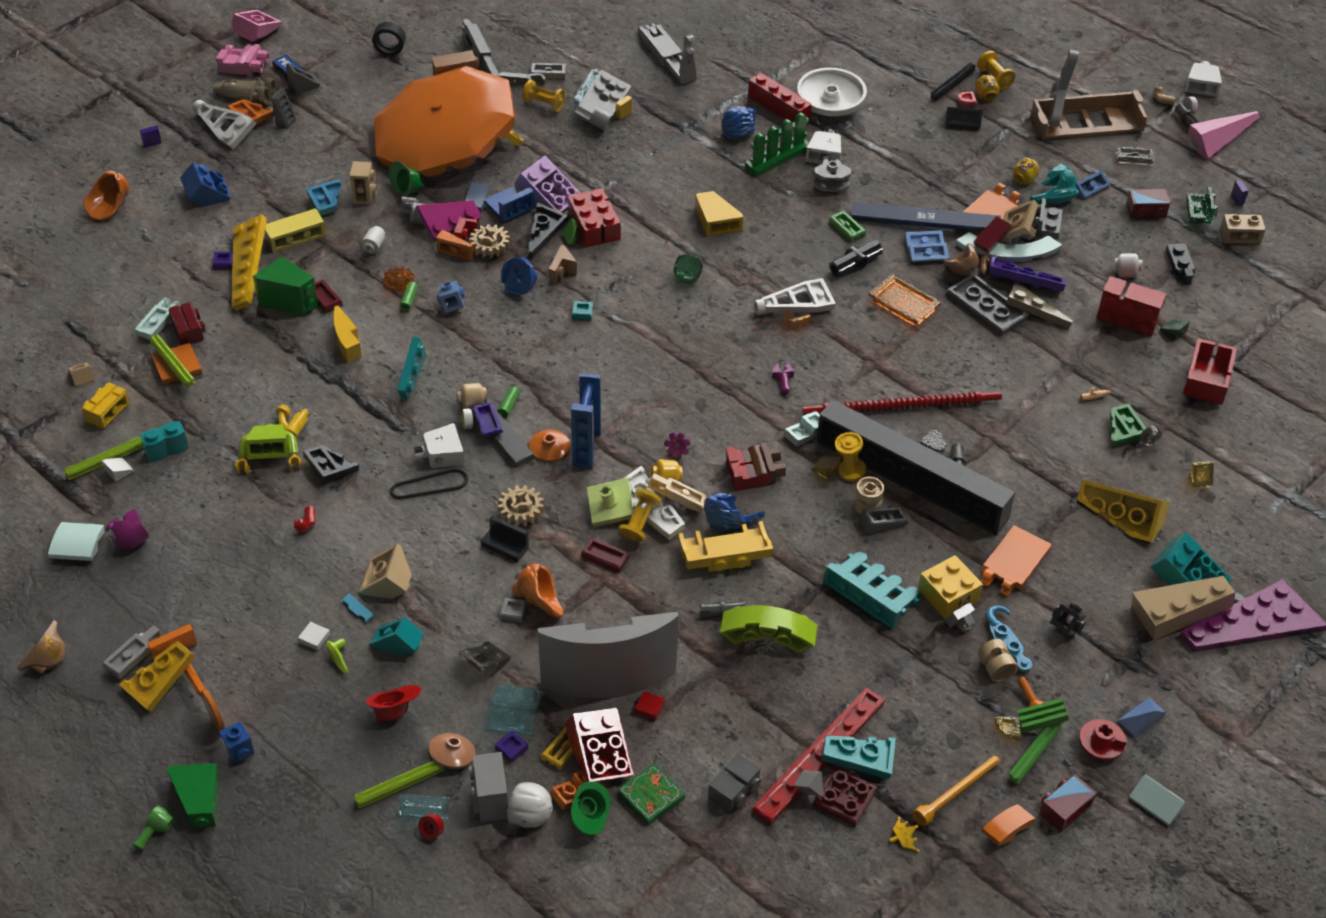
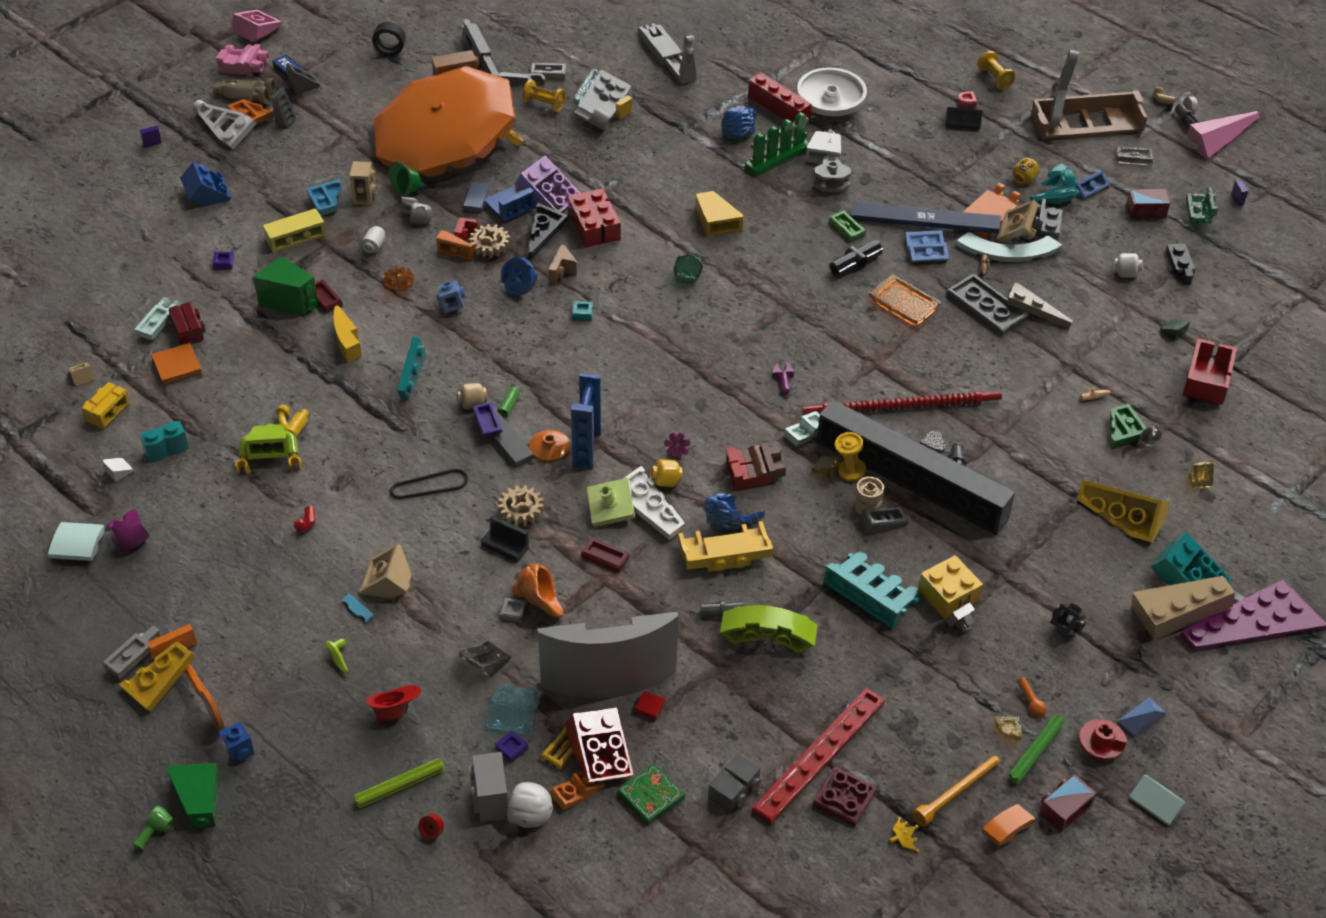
medium nougat hat [17,620,65,674] -> none
lime axle [64,437,143,480] -> none
orange hair [83,171,130,221] -> none
lime axle [149,334,195,388] -> none
yellow wing [232,214,267,311] -> none
white tile [298,622,330,651] -> none
black wing [303,445,359,483] -> none
teal slope [369,617,424,656] -> none
clear light blue tile [398,794,450,818] -> none
bright green hinge [399,282,419,311] -> none
white torso [413,423,464,468] -> none
dark pink wing [415,200,482,240] -> none
nougat dish [428,733,475,769] -> none
white tile [462,409,473,429] -> none
bright green tile [561,219,579,246] -> none
green piece [571,781,611,835] -> none
yellow hose [618,489,662,542] -> none
tan hinge [647,473,706,513] -> none
white plate [754,278,836,315] -> none
clear orange arm [783,311,812,327] -> none
light grey slope [793,770,824,796] -> none
teal wing [821,736,896,779] -> none
black axle [930,62,976,100] -> none
medium nougat hair [943,243,979,277] -> none
dark red tile [973,216,1012,254] -> none
yellow head [975,75,1000,101] -> none
tan wheel [977,639,1018,682] -> none
orange tile [981,525,1052,597] -> none
dark azure piece [986,605,1032,672] -> none
dark purple wing [989,255,1066,292] -> none
bright green tile [1017,698,1069,732] -> none
red piece [1096,276,1166,336] -> none
white torso [1185,61,1222,97] -> none
tan brick [1220,214,1265,244] -> none

